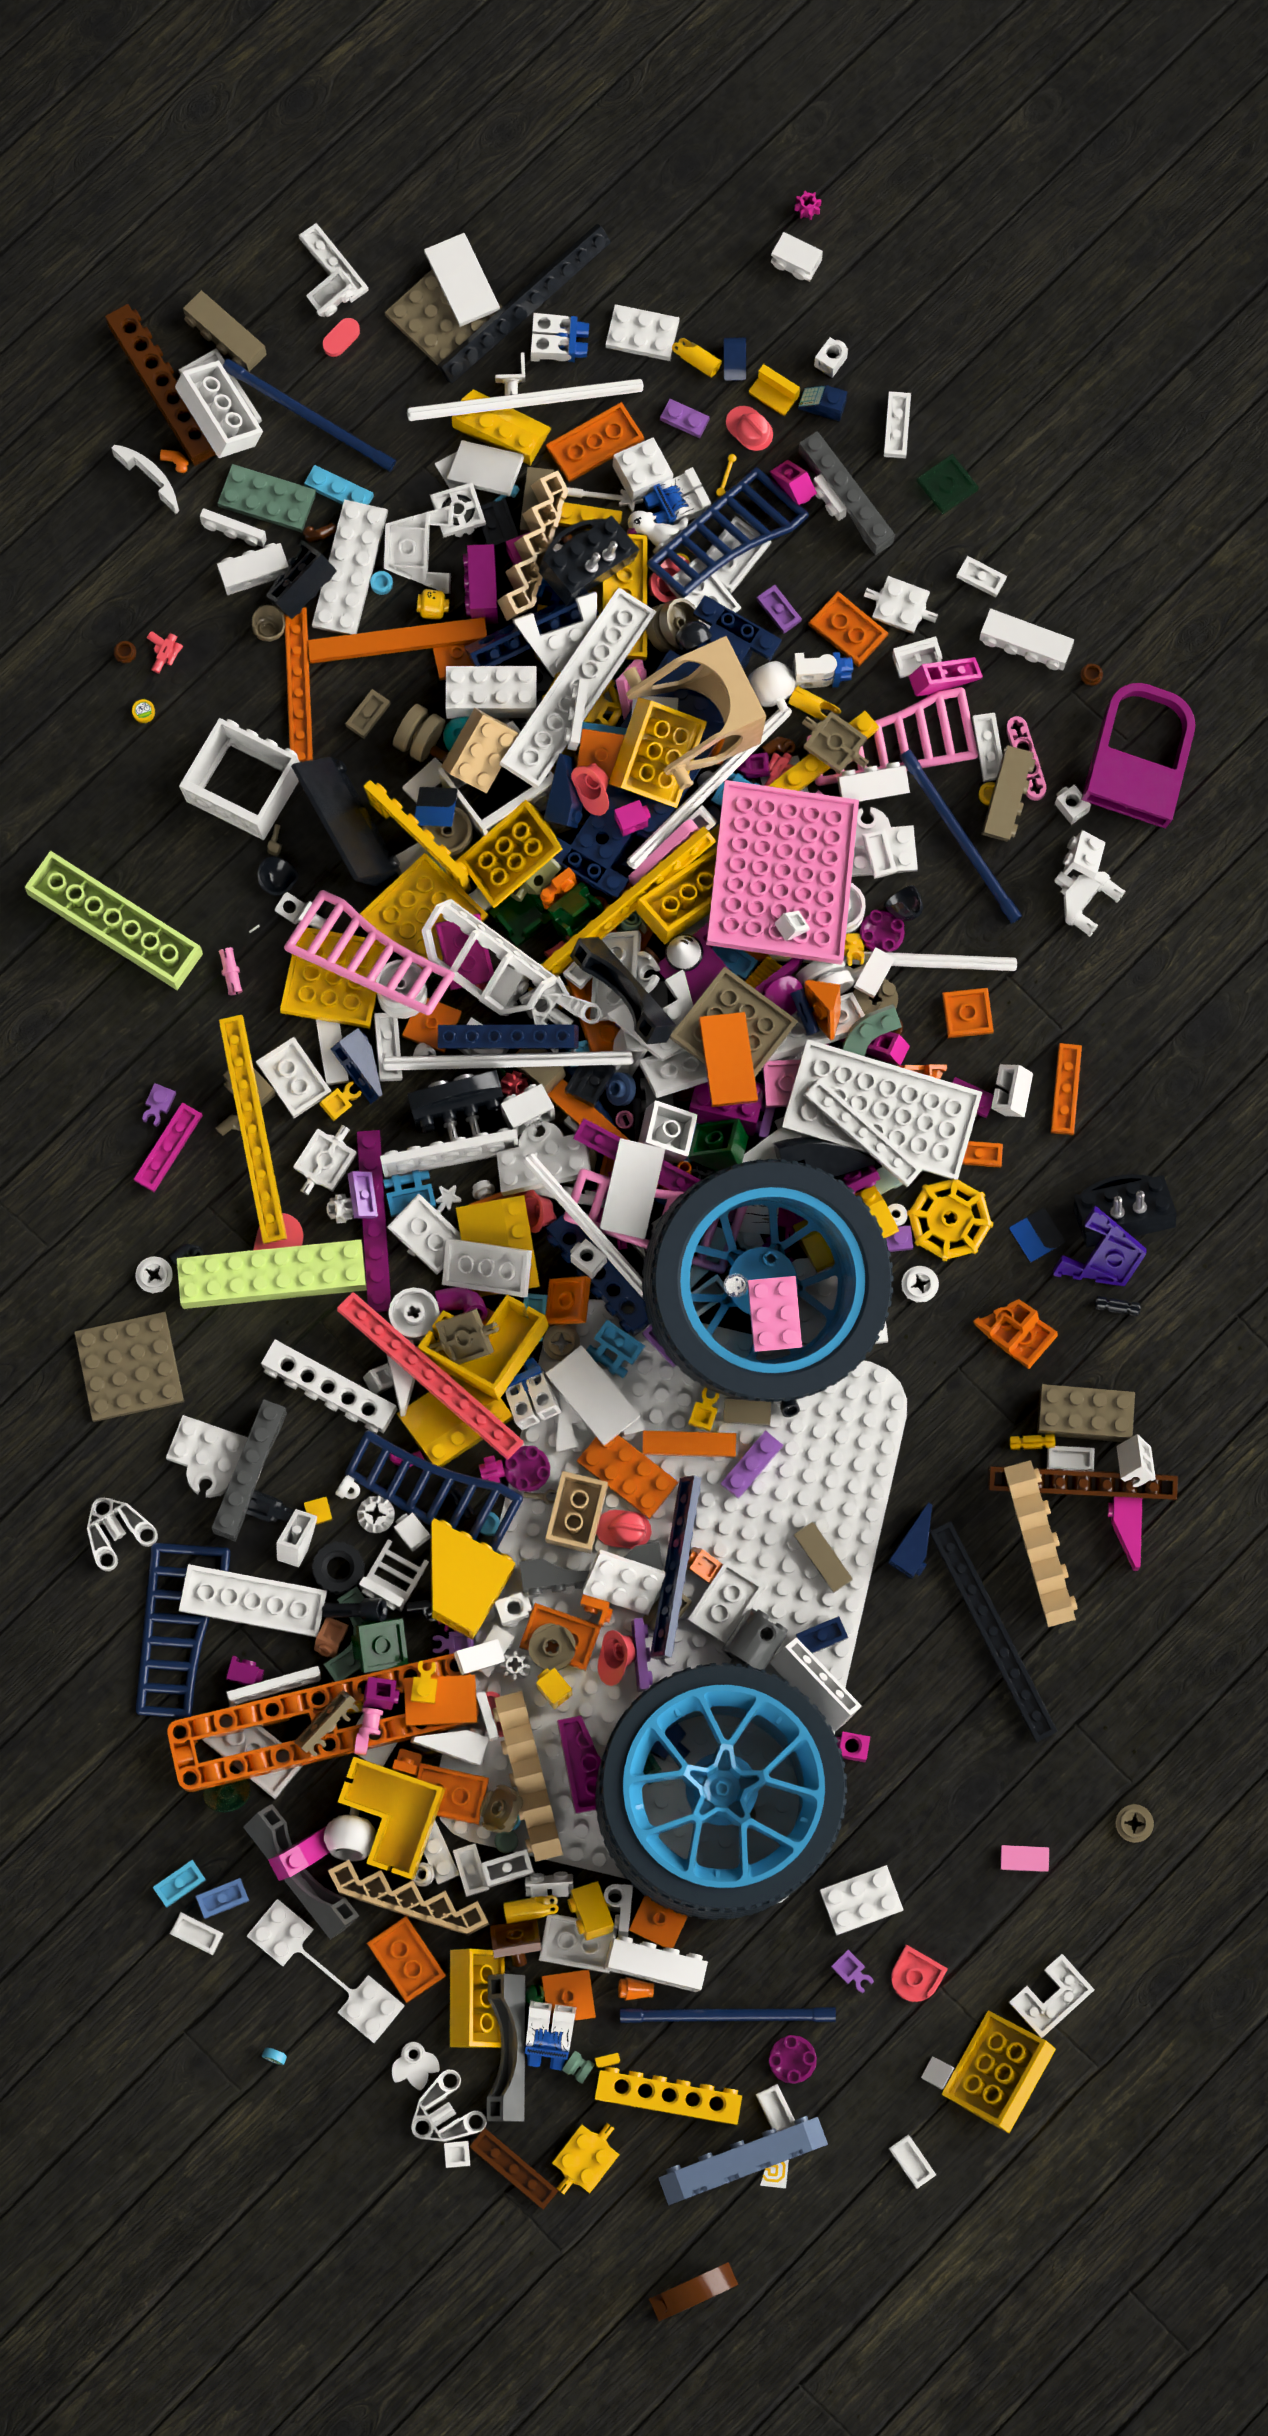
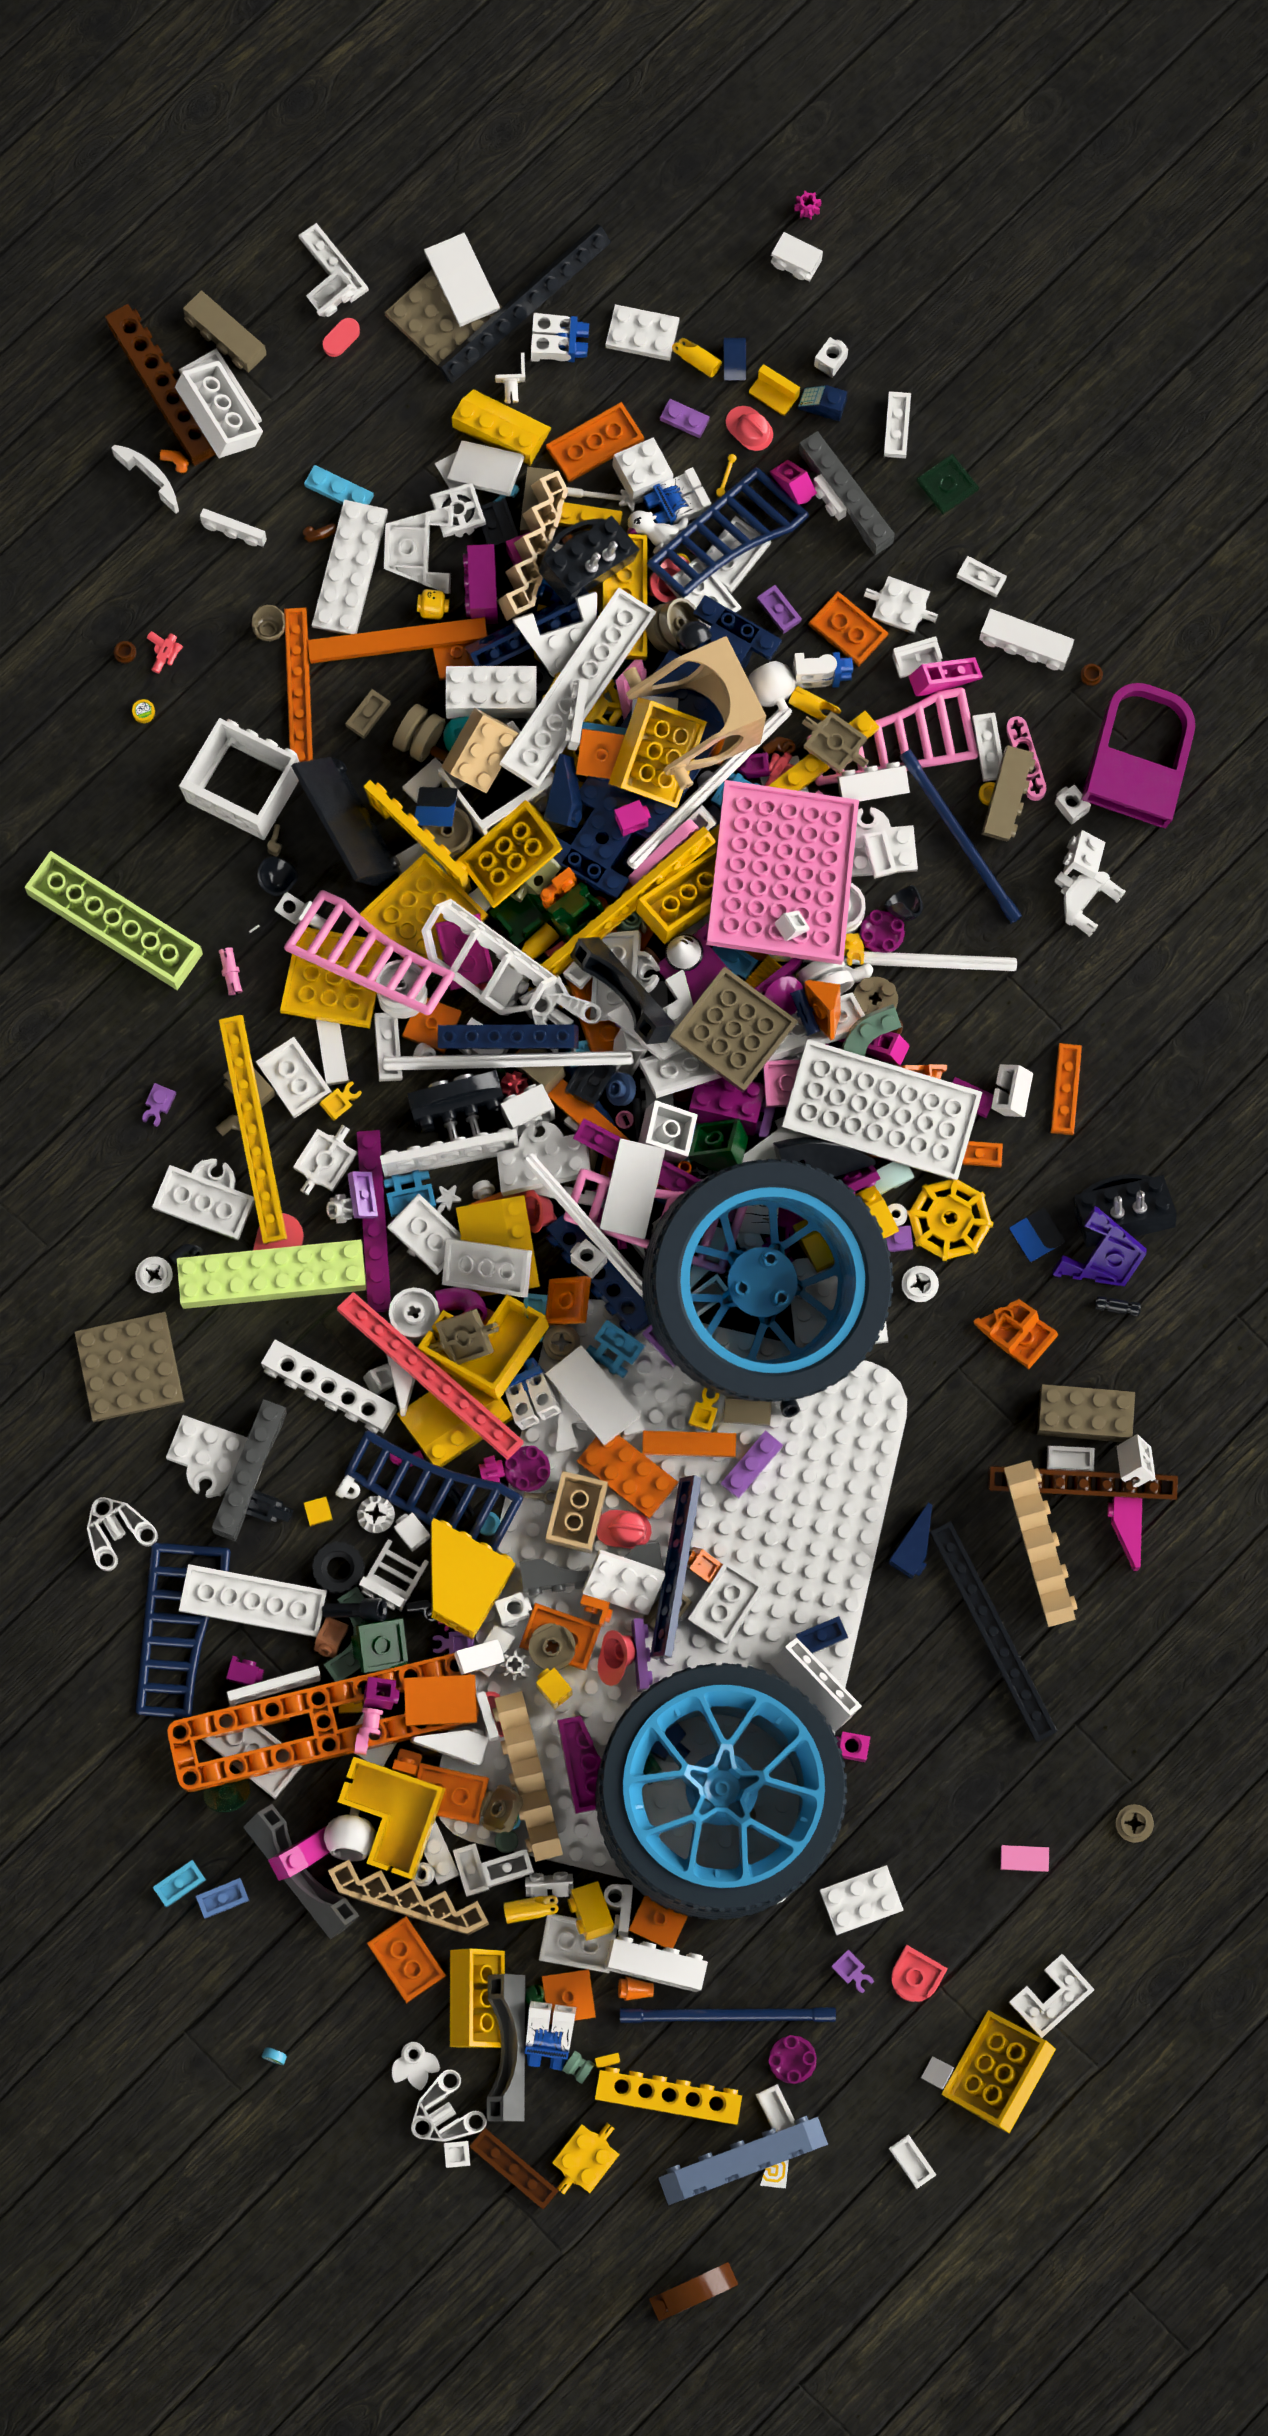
dark pink plate [134,1102,202,1192] -> none
white tile [170,1912,223,1955] -> none
white brick [217,543,289,595] -> none
sand green plate [218,464,316,532] -> none
dark blue piece [223,358,396,472] -> none
white hinge [247,1899,405,2043] -> none
black wedge [266,540,337,619] -> none
white slope [276,1509,317,1567] -> none
dark tan plate [294,1690,359,1756] -> none
slope [331,1028,383,1104] -> none
medium azure tile [370,571,393,595] -> none
white axle [407,379,643,421] -> none
yellow plate [411,1661,438,1704] -> none
reddish brown tile [490,1919,541,1967] -> none
coral piece [571,763,609,816] -> none
orange tile [699,1012,758,1107] -> none
dark grey cylinder [721,1608,788,1670] -> none
clear tile [724,1273,748,1297] -> none
bright pink plate [747,1276,802,1352] -> none
dark tan tile [793,1522,853,1593] -> none
white tile [803,1078,923,1187] -> none
white tile [854,947,895,998] -> none
orange plate [942,988,994,1038] -> none
yellow axle [1010,1434,1056,1450] -> none
none -> white plate [152,1159,255,1241]
none -> yellow piece [521,923,559,960]

